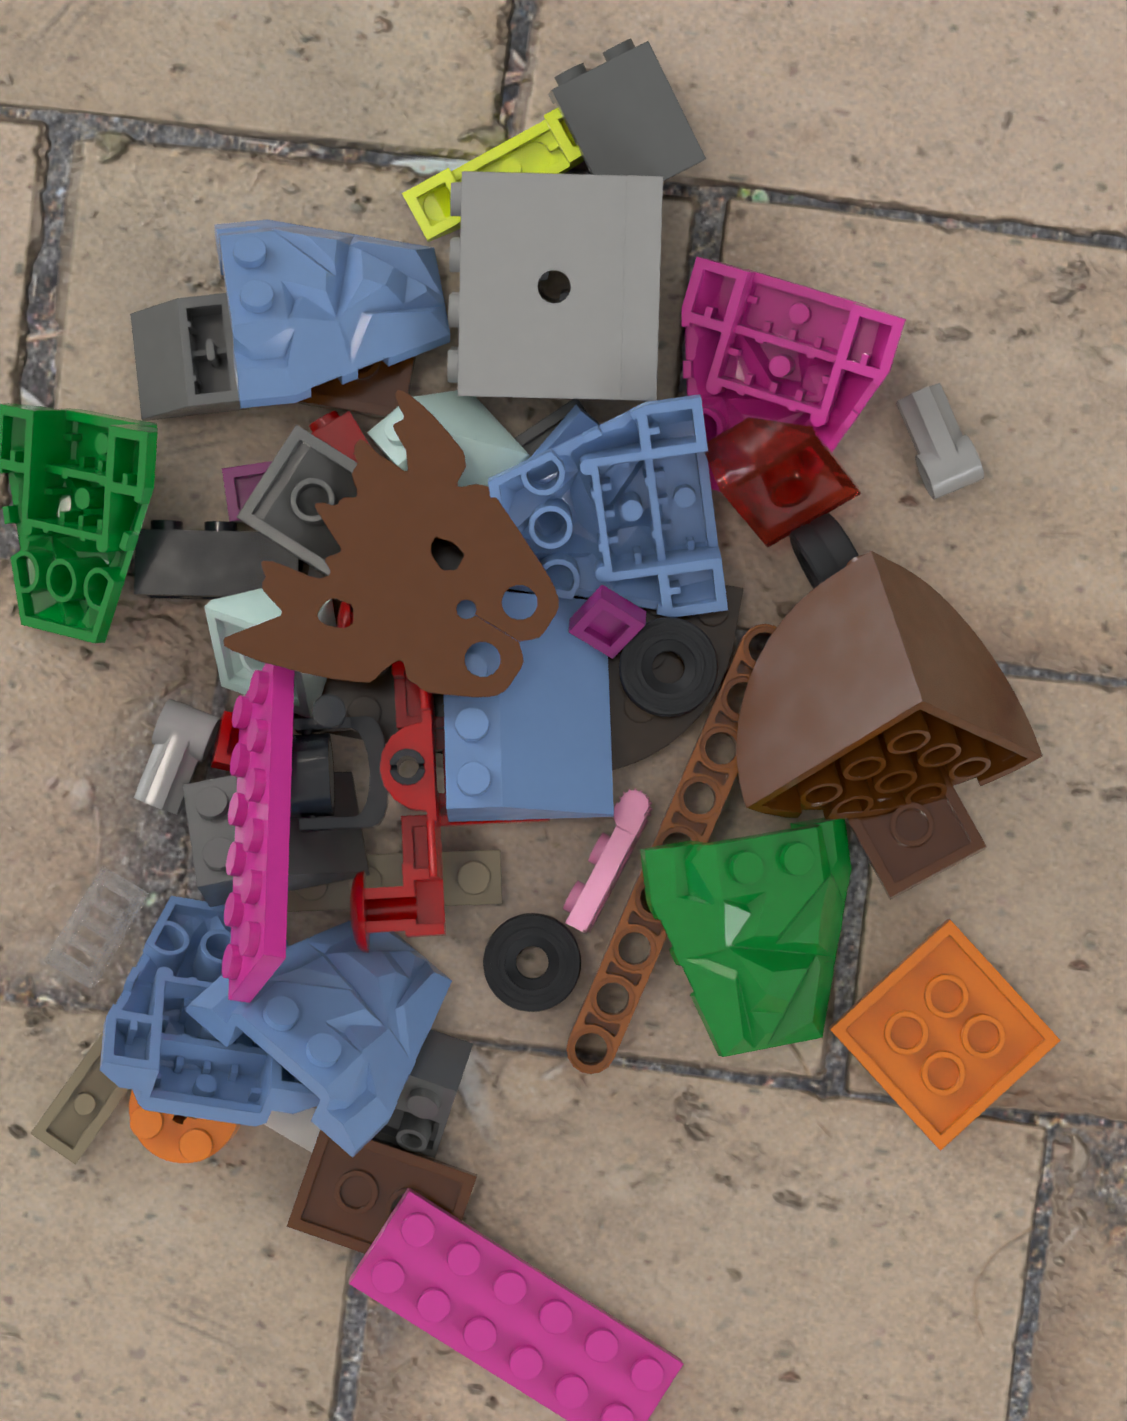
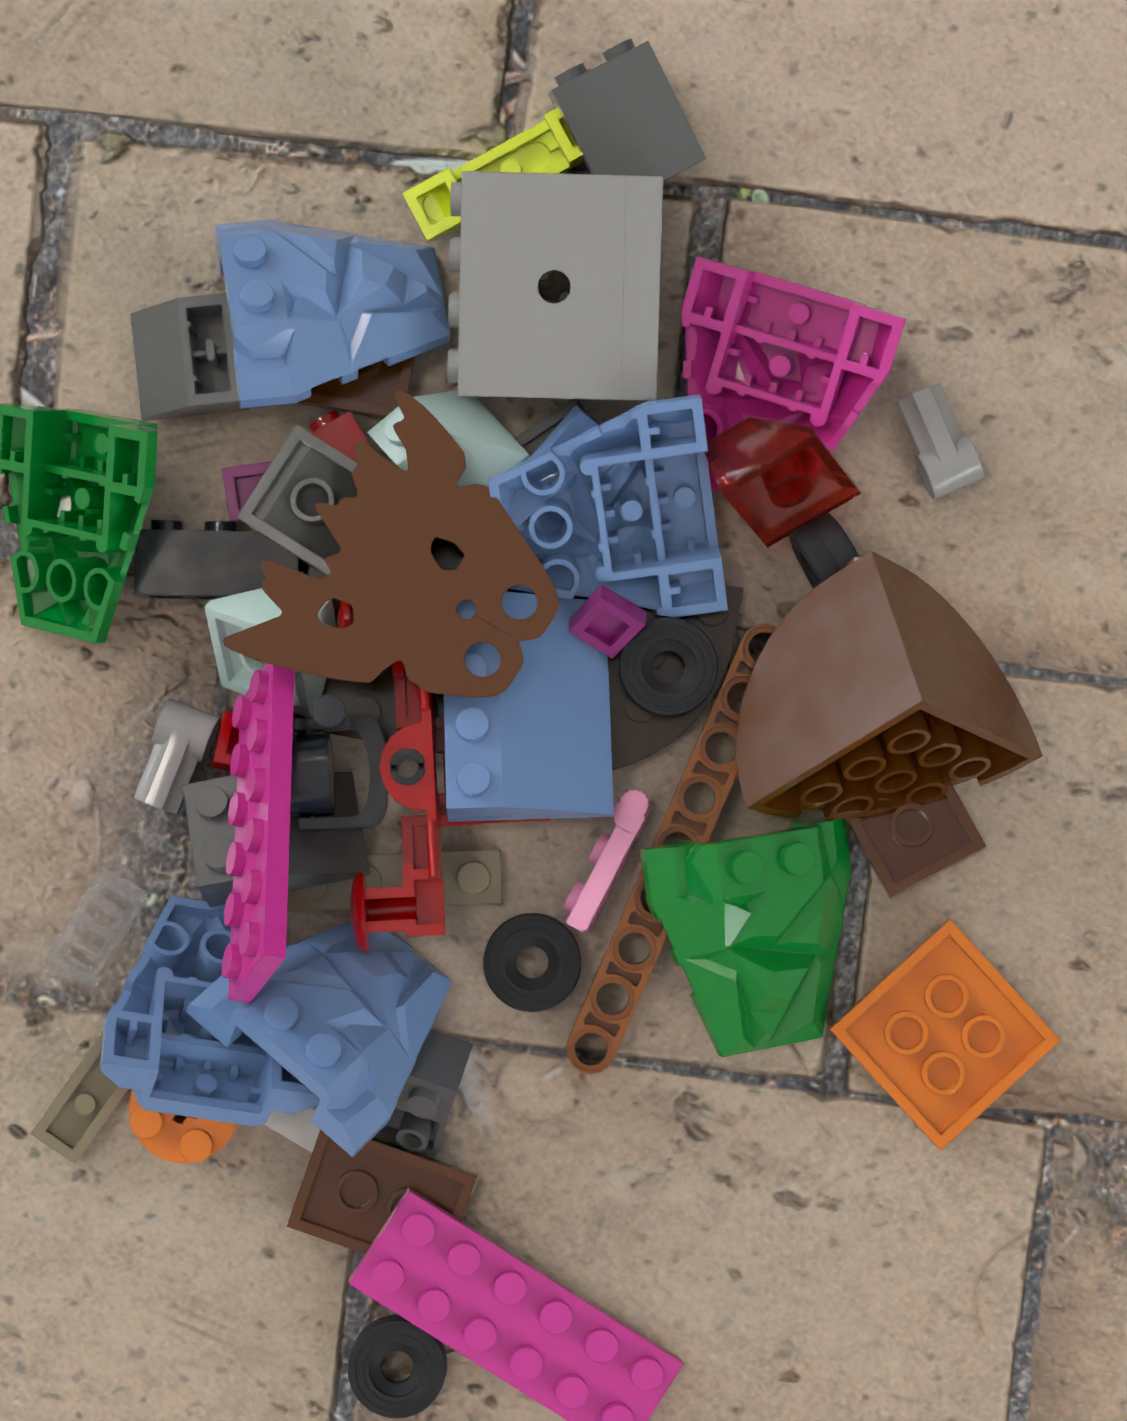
none -> black tyre [347,1314,447,1418]

